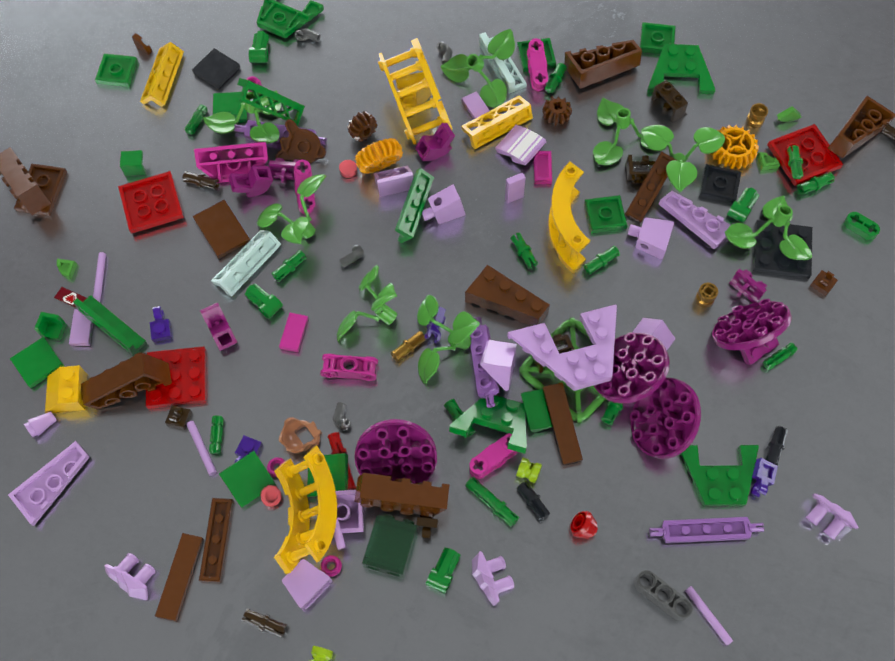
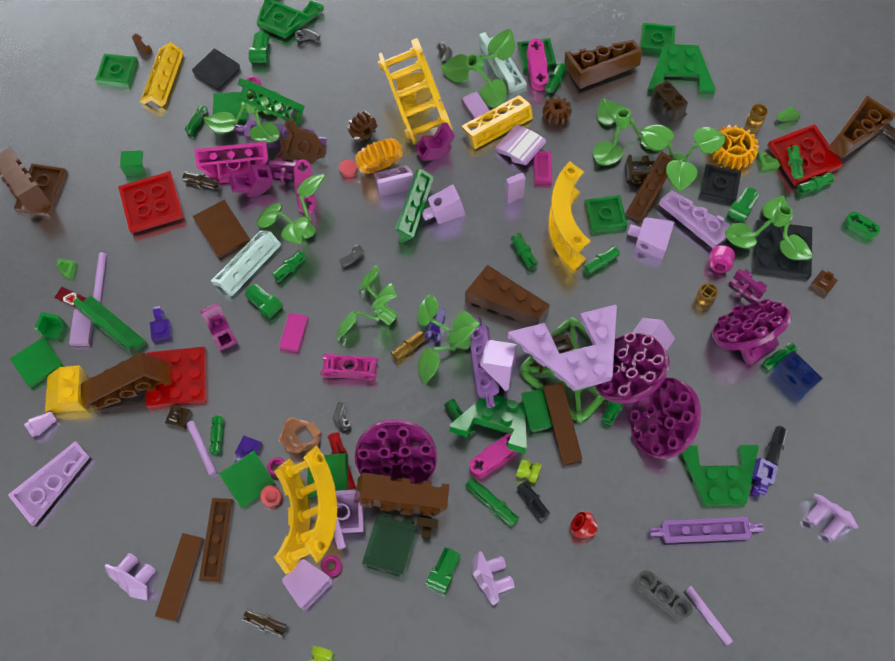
none -> dark pink head [709,245,735,273]
none -> clear blue brick [773,350,823,398]

